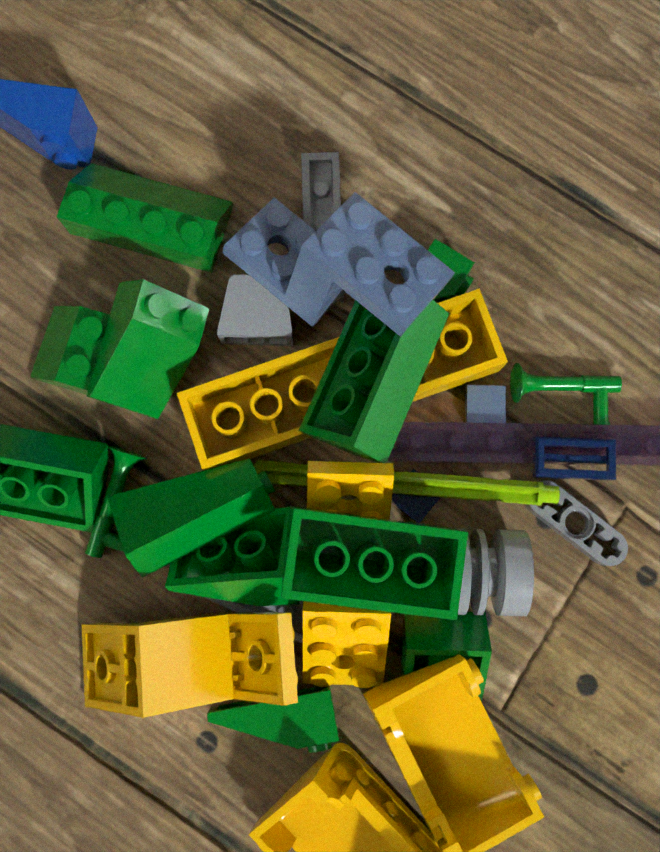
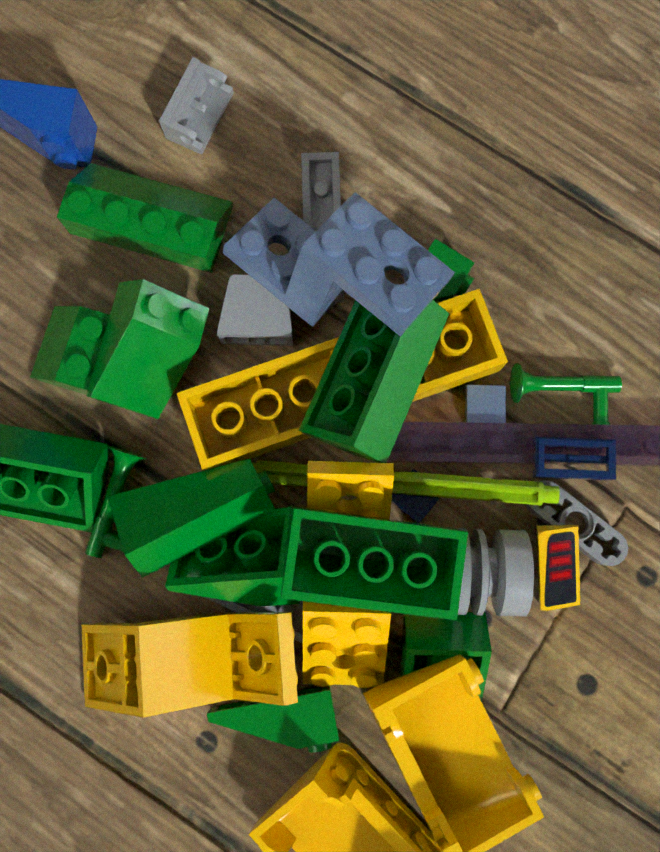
none -> light grey hinge [159,57,234,155]
none -> slope [537,525,580,611]

